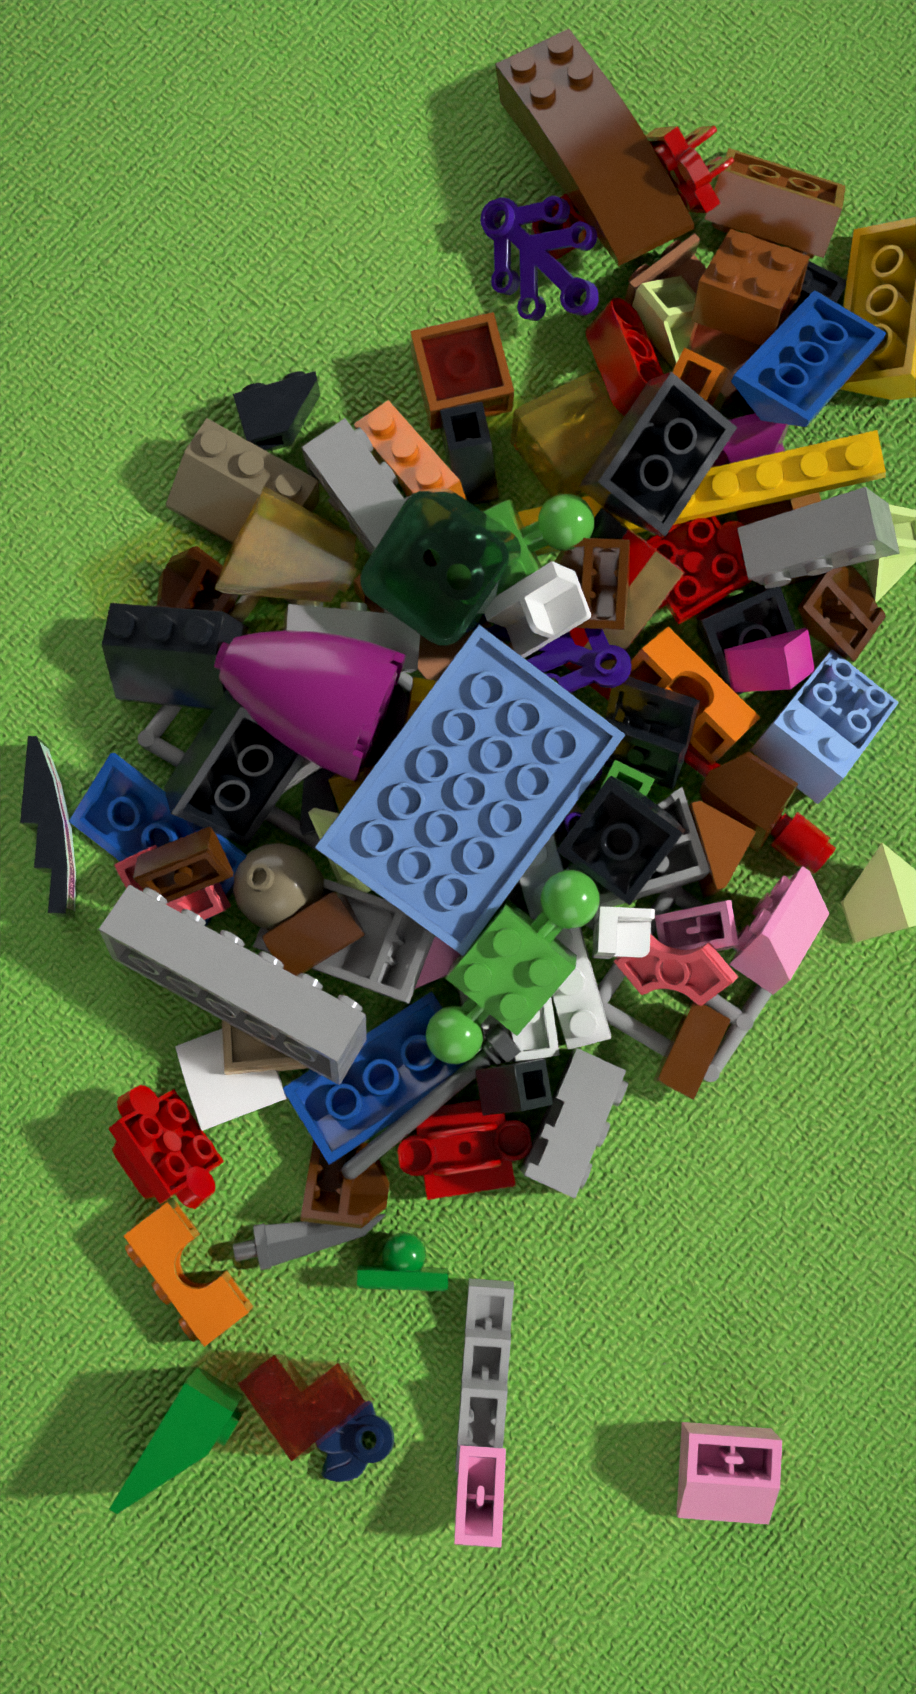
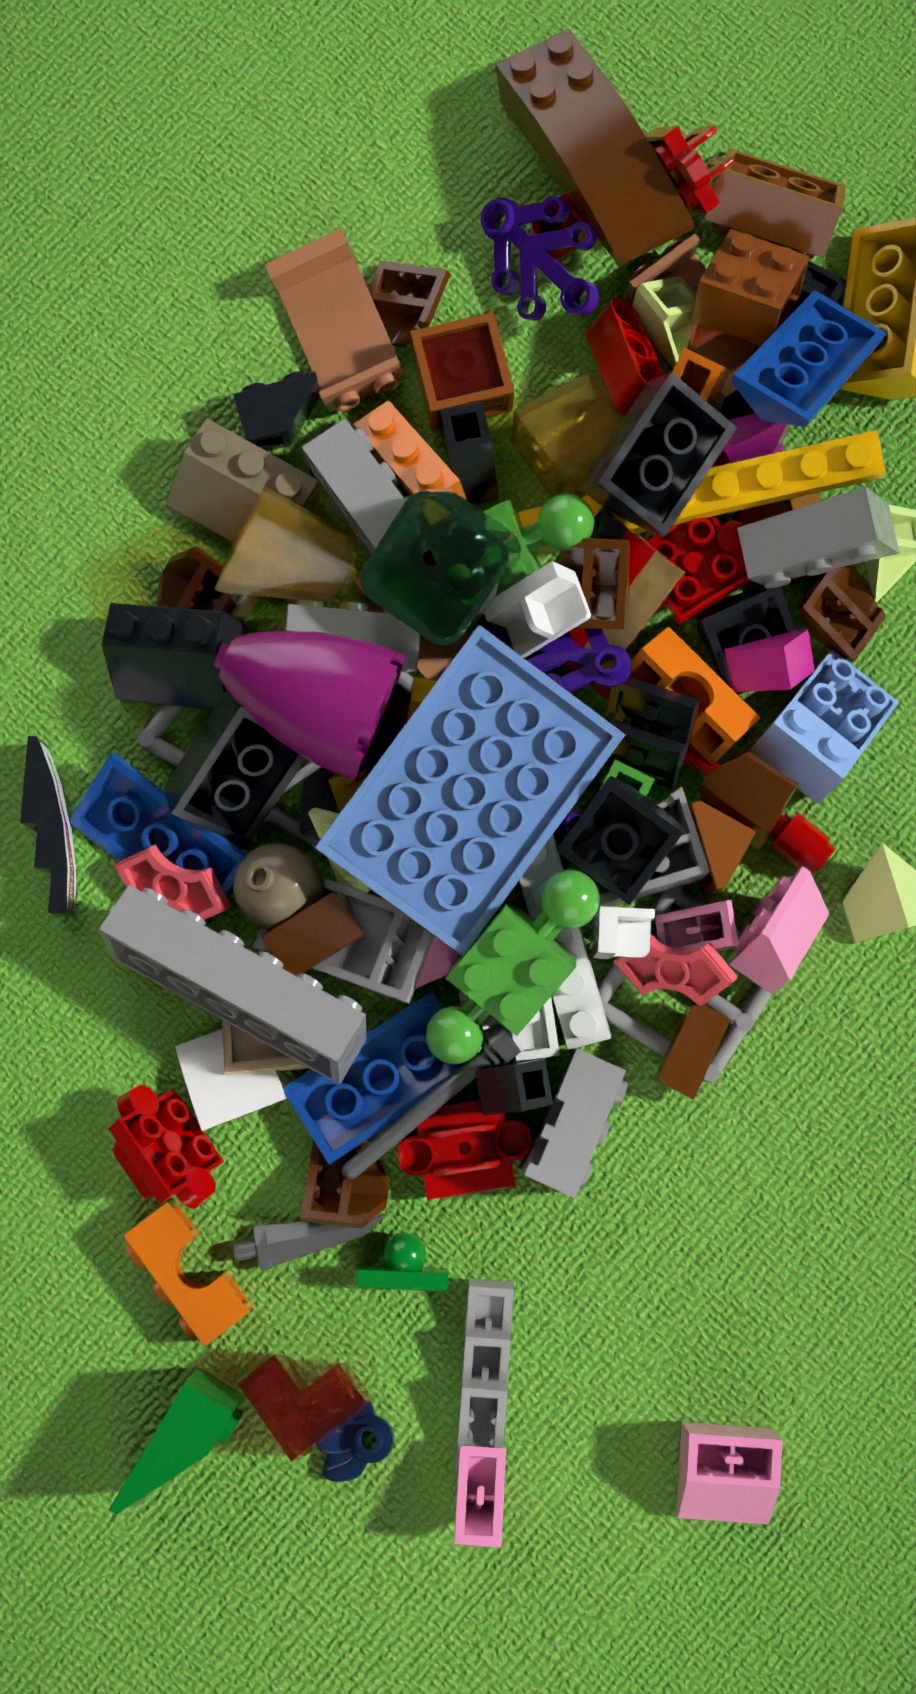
reddish brown slope [133,827,233,902] -> none
none -> nougat panel [264,228,406,413]
none -> reddish brown slope [368,261,451,347]

